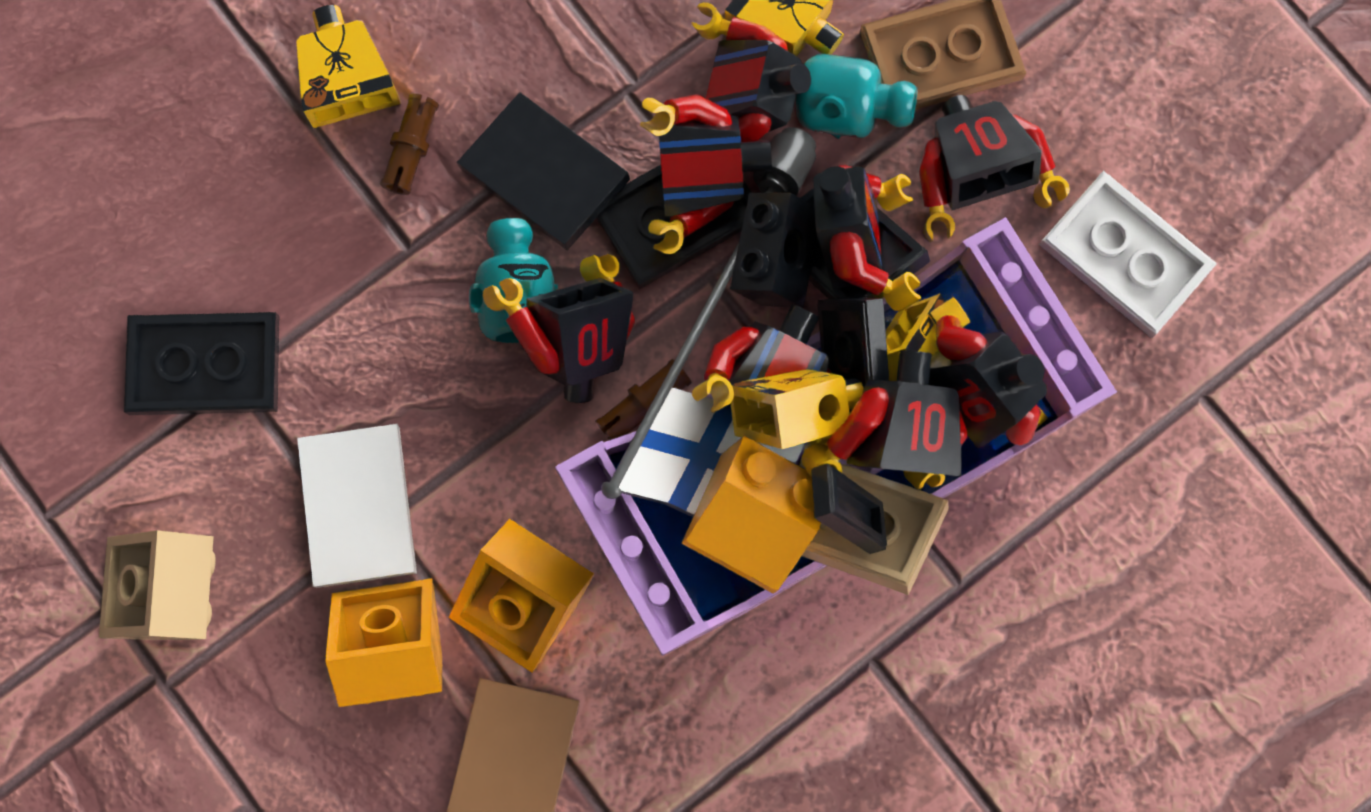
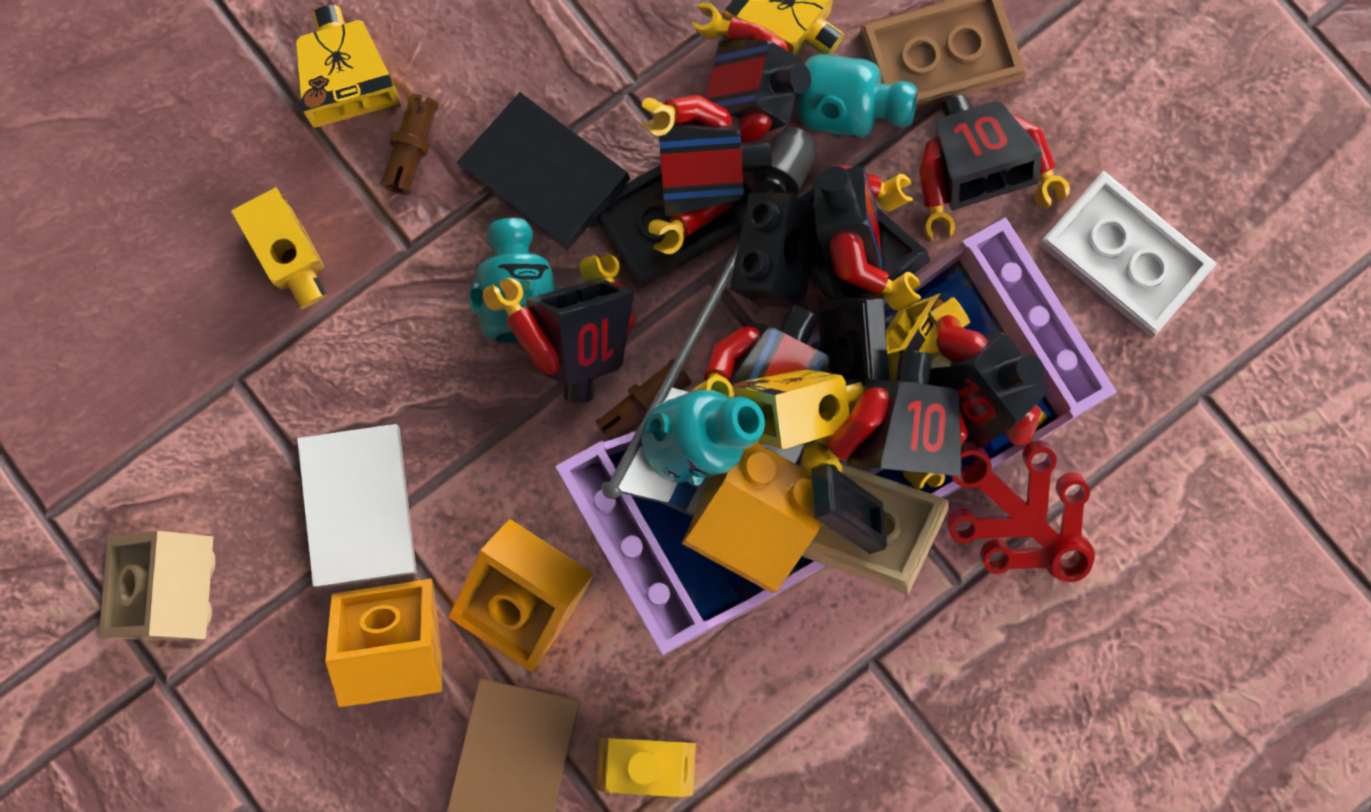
black tile [124,312,280,415] -> none
none -> yellow torso [231,187,327,309]
none -> yellow torso [595,737,696,797]
none -> teal piece [641,390,765,487]
none -> red plant [946,440,1095,582]

